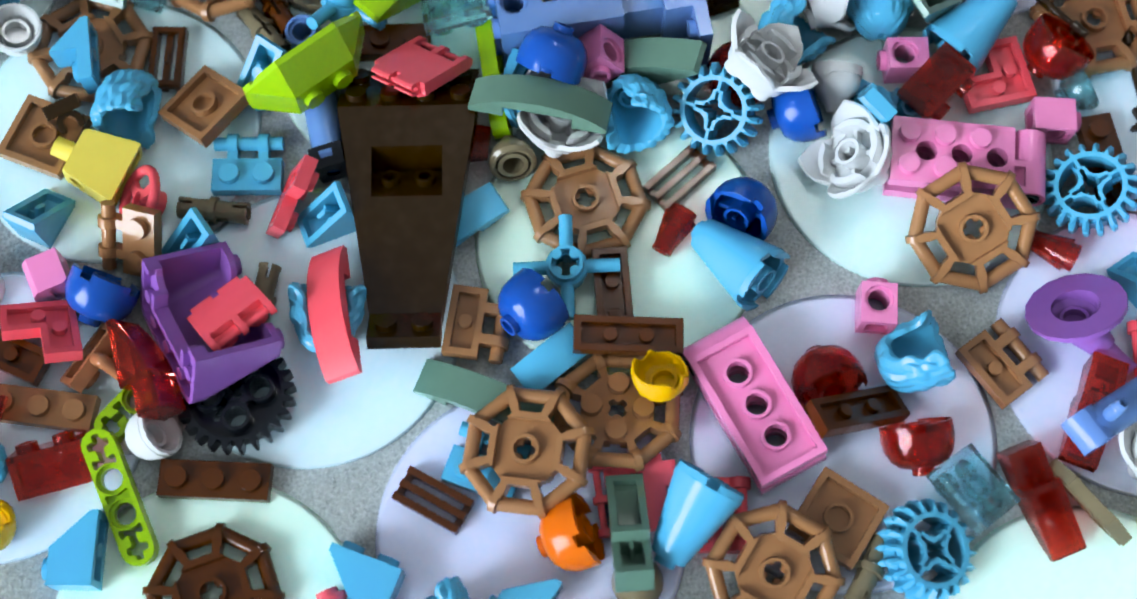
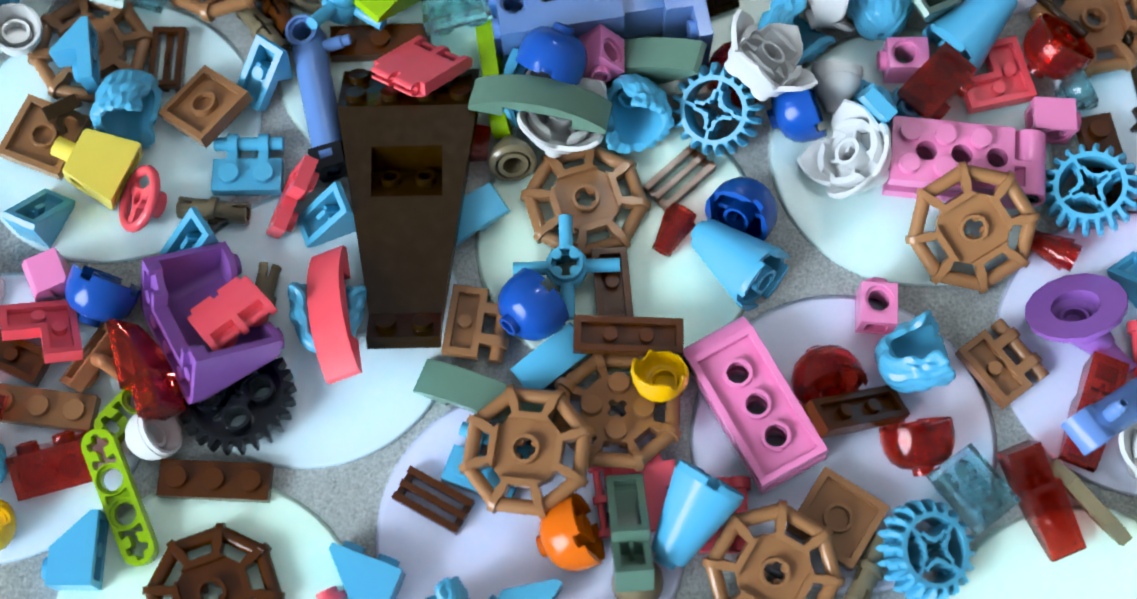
medium nougat plate [97,200,162,277] -> none
lime wedge [242,11,365,114] -> none

